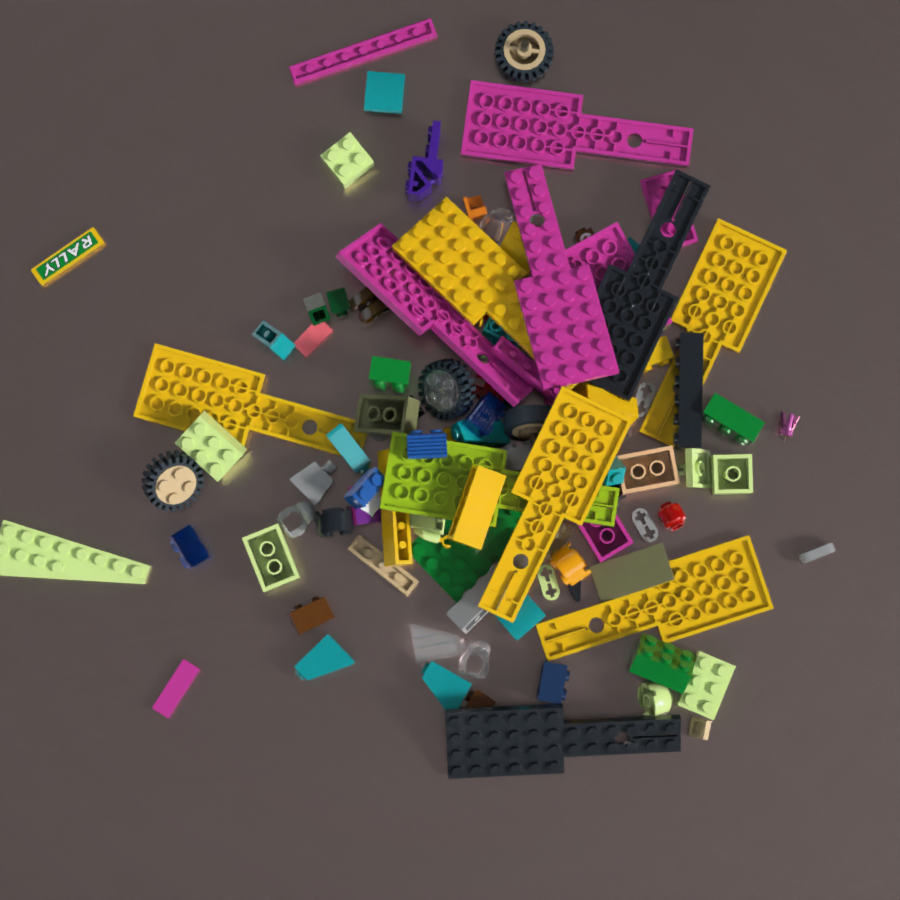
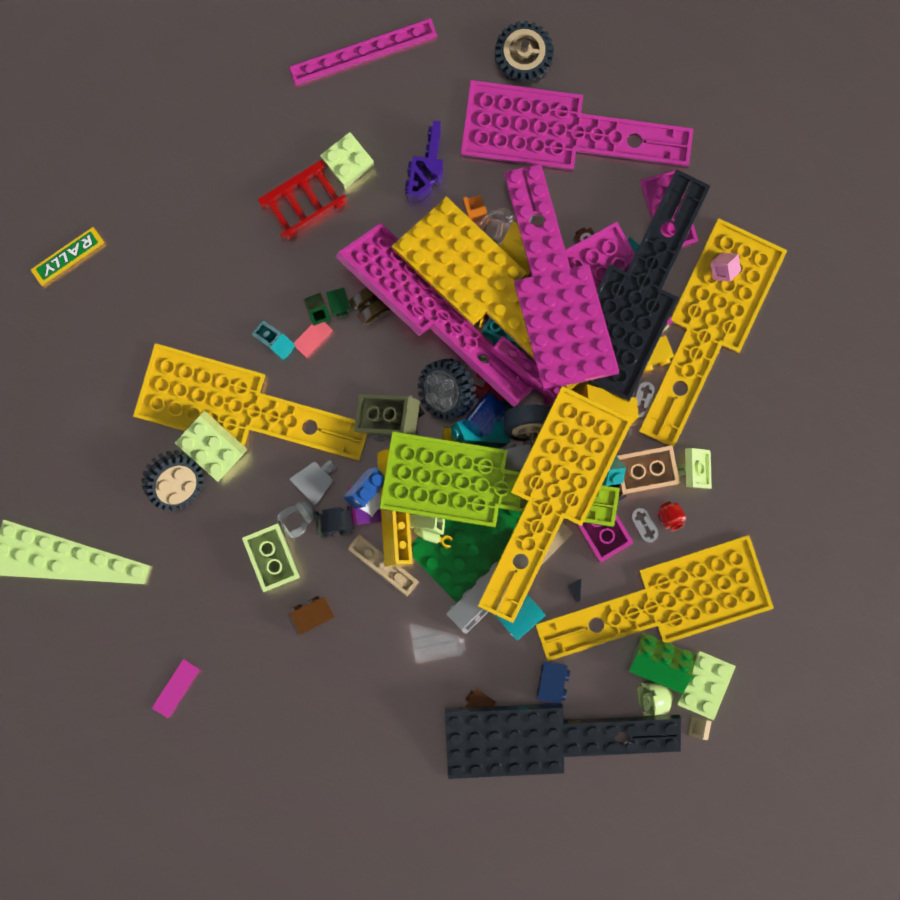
clear blue brick [170,524,211,570] -> none
teal slope [294,634,355,681] -> none
teal slope [326,423,372,475] -> none
teal slope [364,71,405,114] -> none
green brick [369,356,412,394] -> none
blue brick [406,430,447,460] -> none
teal slope [421,661,472,709] -> none
yellow brick [447,465,506,550] -> none
clear piece [459,639,490,679] -> none
yellowish green beam [537,564,560,600] -> none
light orange brick [549,541,592,586] -> none
olive tile [589,543,675,603] -> none
black brick [673,332,704,449] -> none
green brick [702,393,765,446] -> none
yellowish green brick [711,454,753,495] -> none
flat silver piece [778,411,800,441] -> none
light grey beam [798,542,836,564] -> none
none -> red fence [257,159,347,241]
none -> bright pink panel [711,252,741,281]

